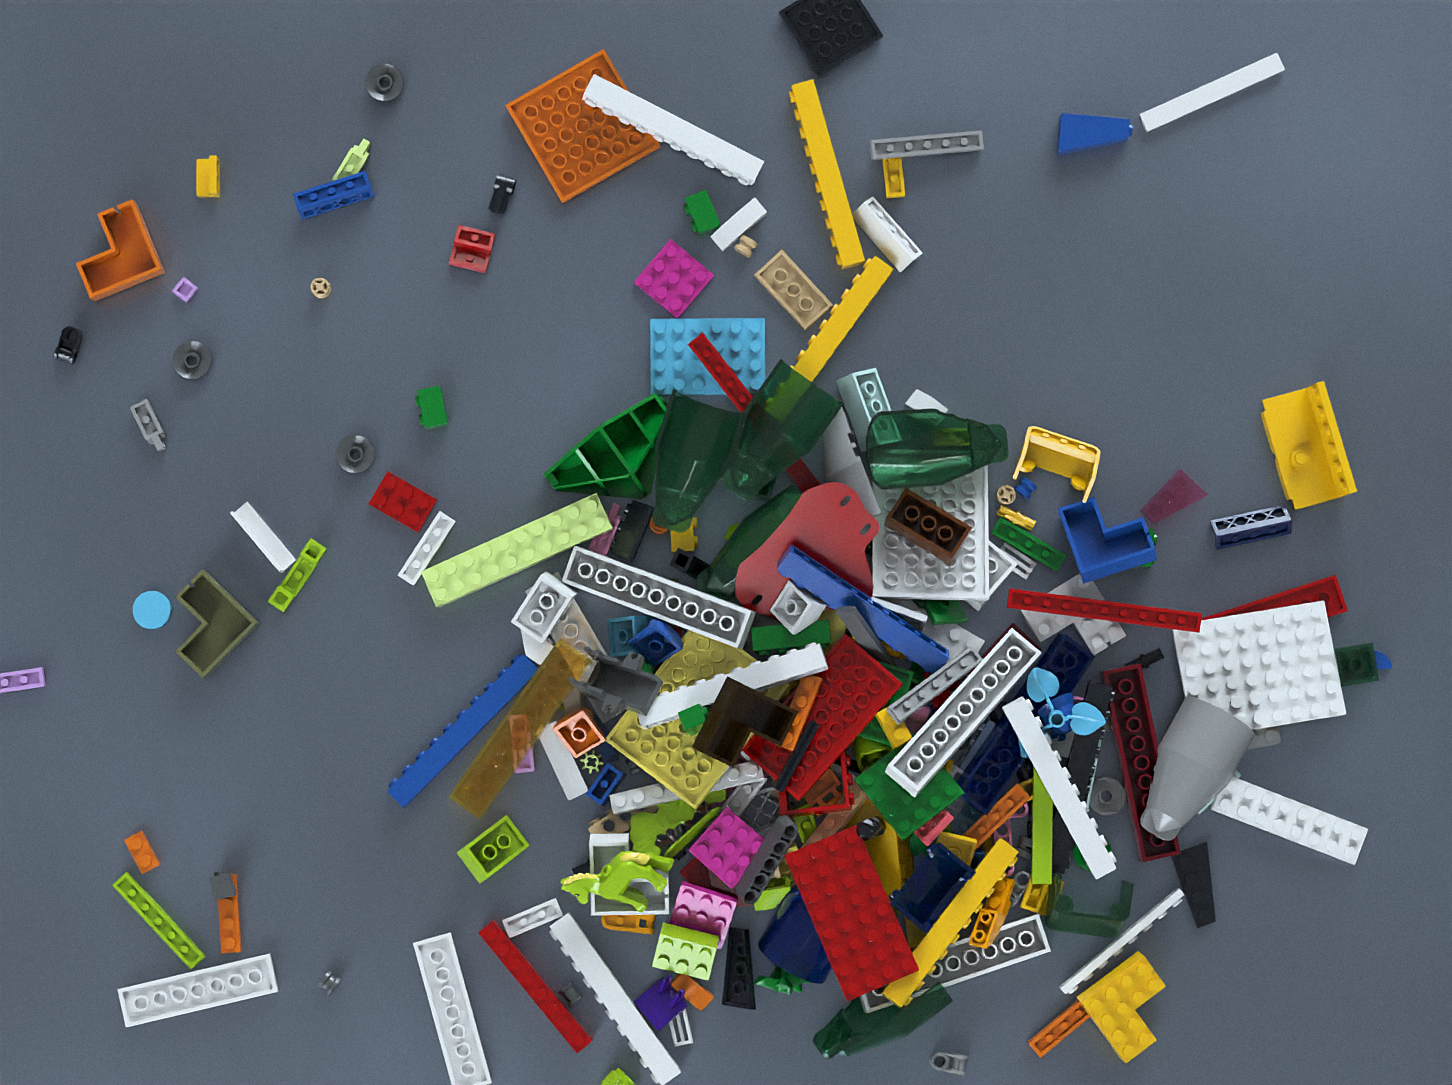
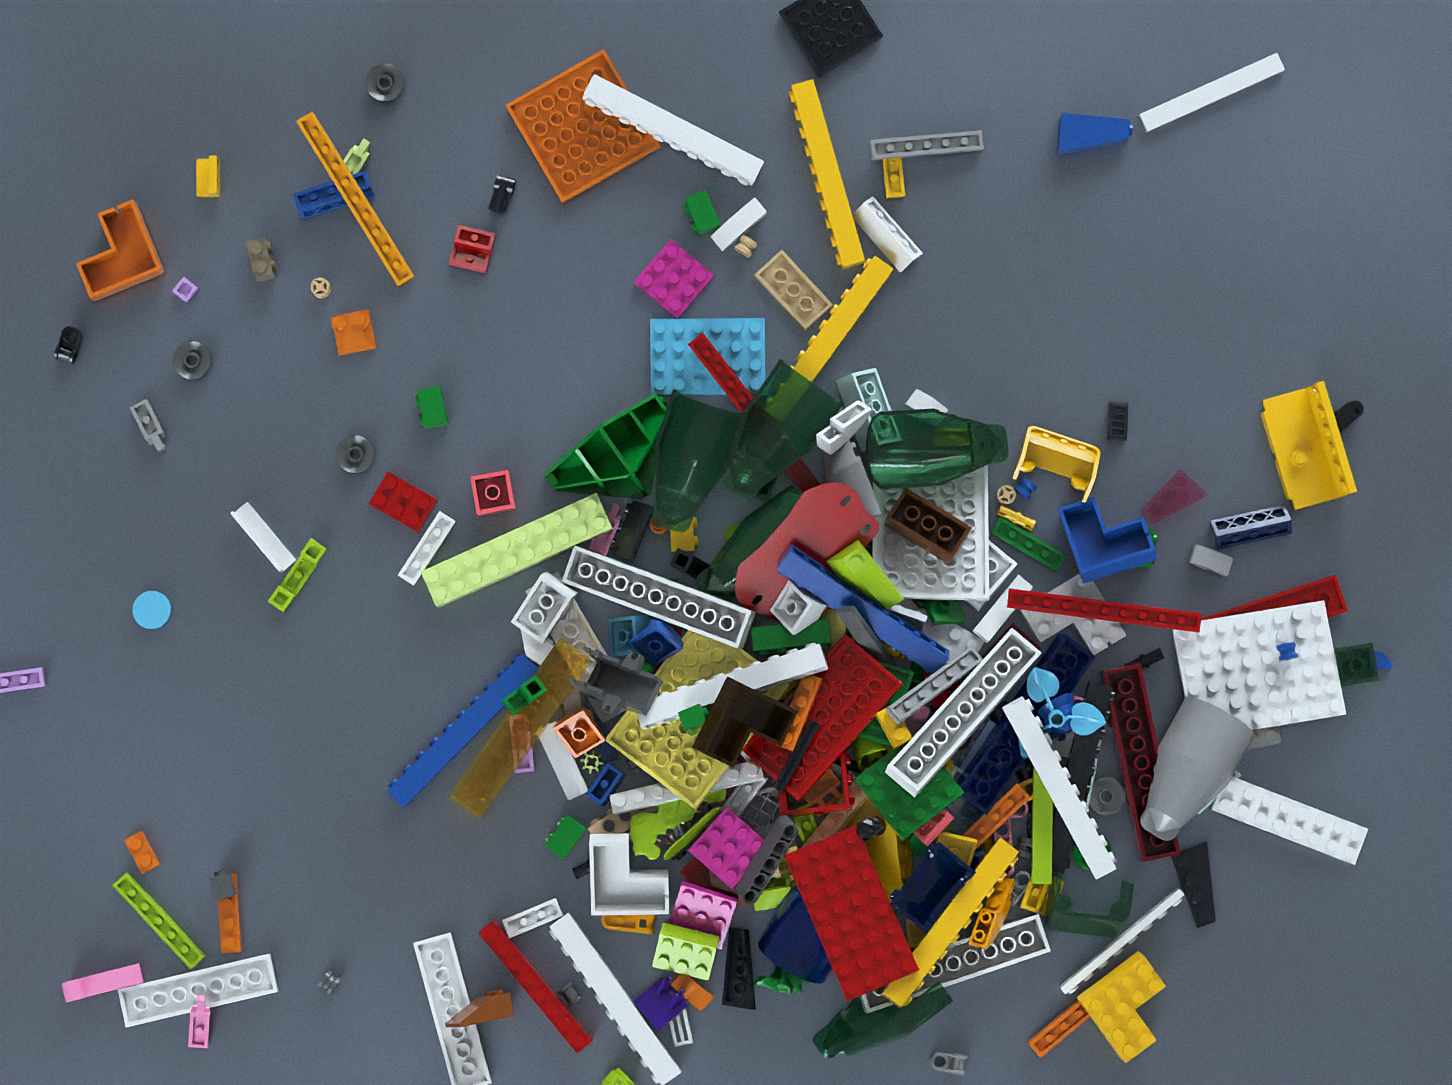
olive piece [175,569,260,679] -> none
lime slope [456,815,530,883] -> none
lime animal [560,851,674,913] -> none
white tile [1000,542,1037,580] -> none
none -> bright pink beam [61,963,144,1002]
none -> bright pink hinge [188,995,210,1048]
none -> dark tan brick [246,237,278,282]
none -> light orange plate [296,111,414,286]
none -> orange slope [331,310,377,356]
none -> dark orange slope [445,990,514,1027]
none -> coral brick [470,470,516,516]
none -> green brick [501,675,547,716]
none -> green brick [544,814,587,860]
none -> white slope [816,400,872,455]
none -> lime wedge [826,540,904,610]
none -> white tile [972,575,1033,643]
none -> black slope [1106,401,1128,441]
none -> light grey slope [1189,545,1233,576]
none -> blue wheel [1276,642,1298,661]
none -> black piece [1334,400,1364,433]

